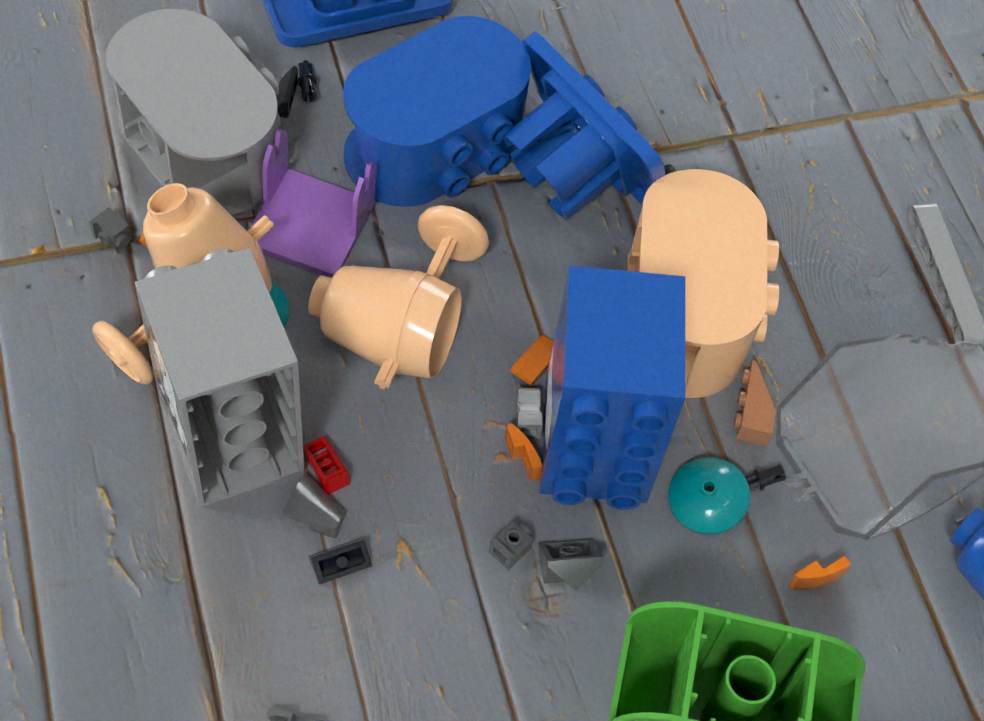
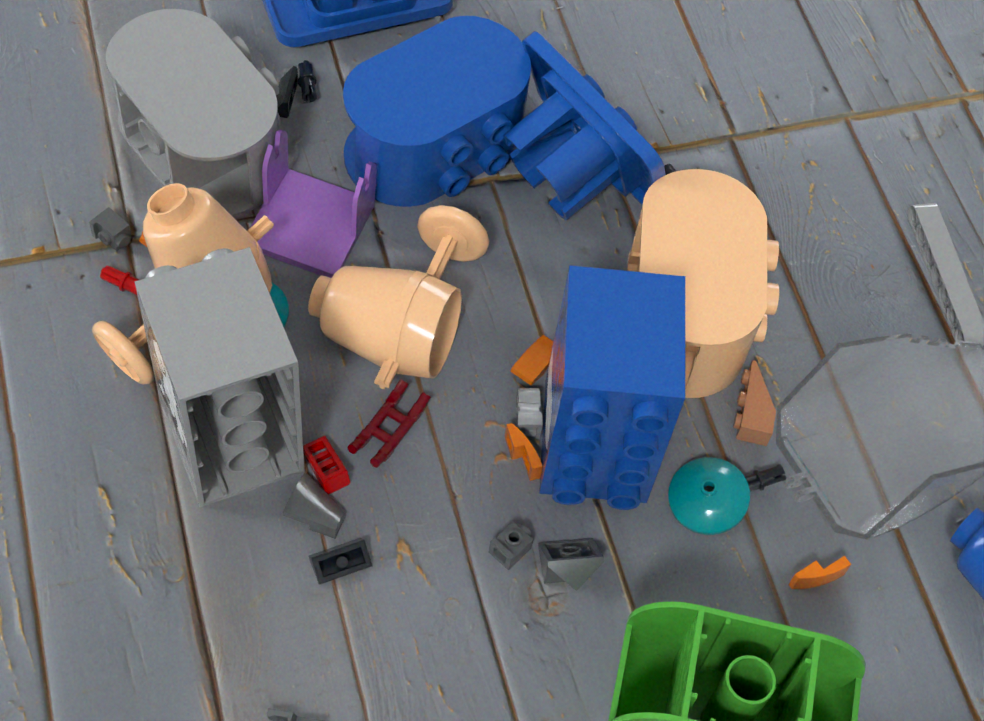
none -> red axle [100,265,139,295]
none -> dark red piece [348,379,431,468]

